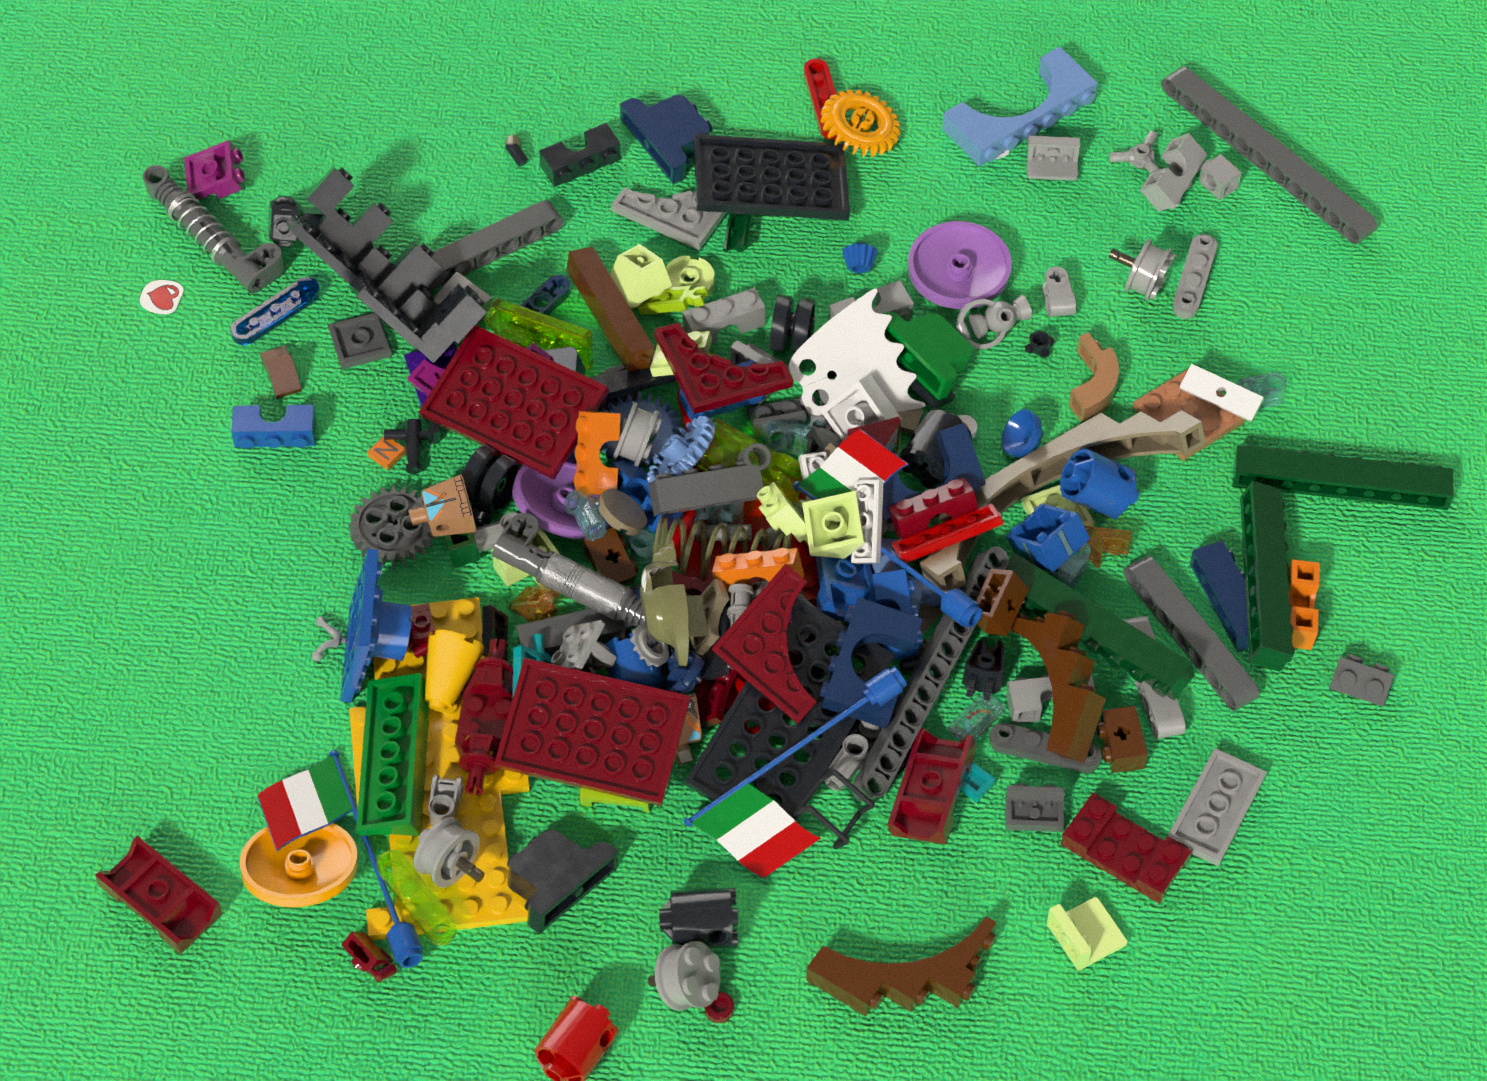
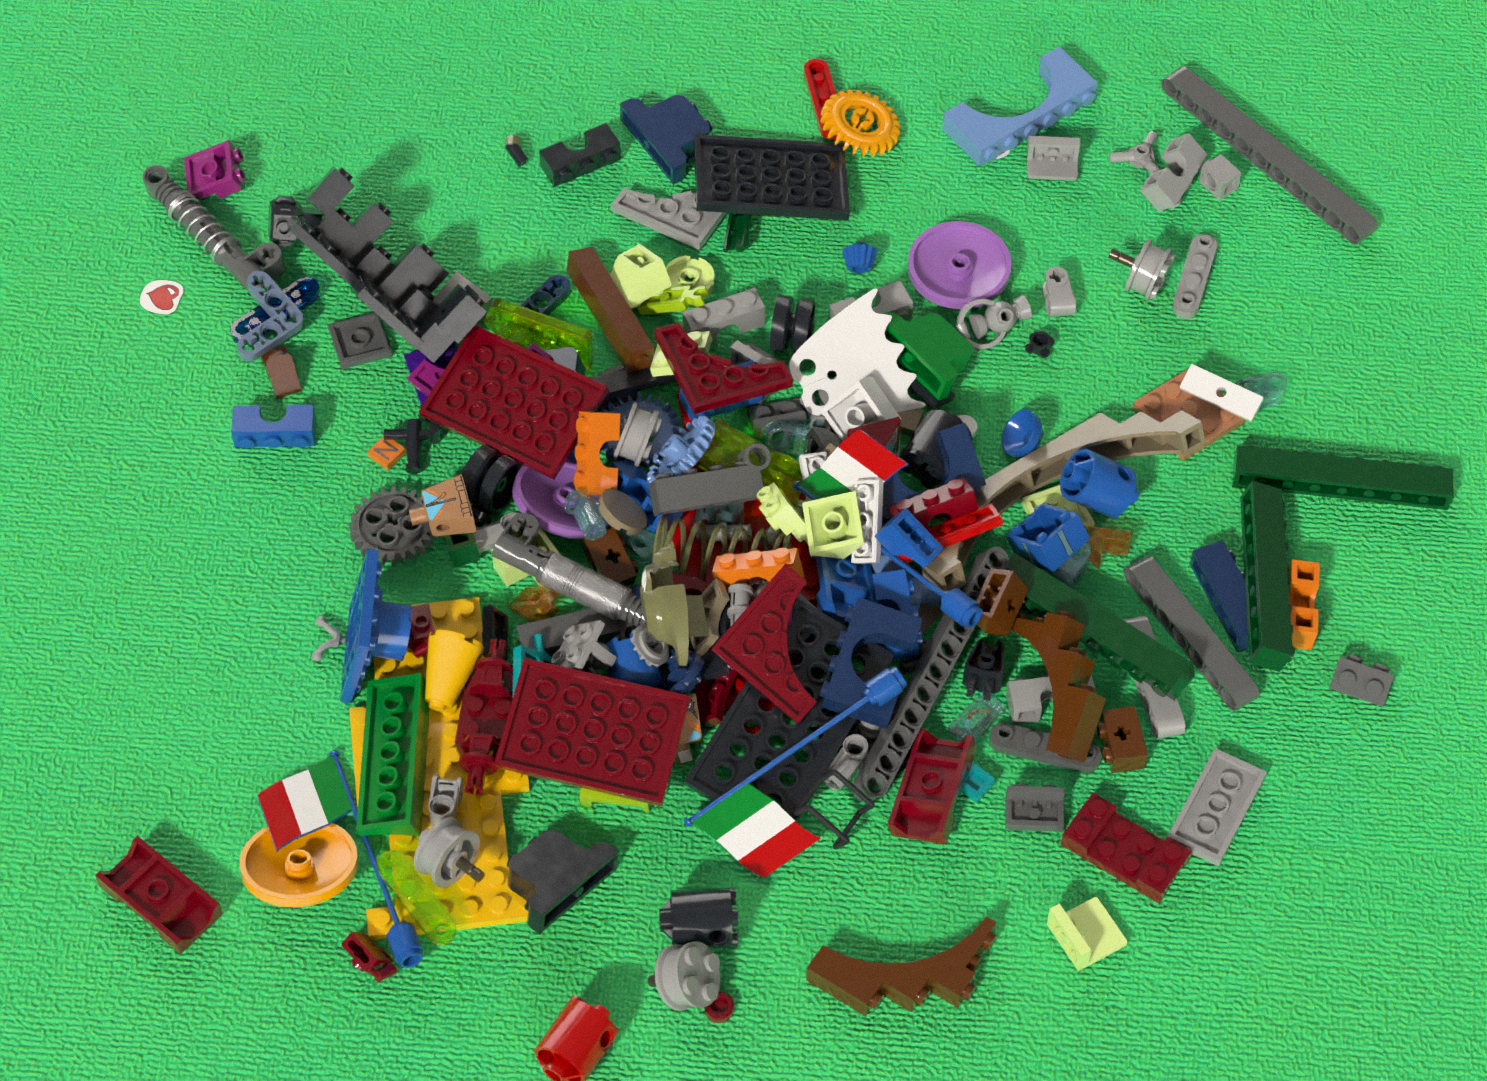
dark grey beam [432,200,564,289] -> none
medium nougat arch [1069,332,1119,423] -> none
none -> sand blue beam [237,271,303,361]
none -> blue arch [875,508,943,568]

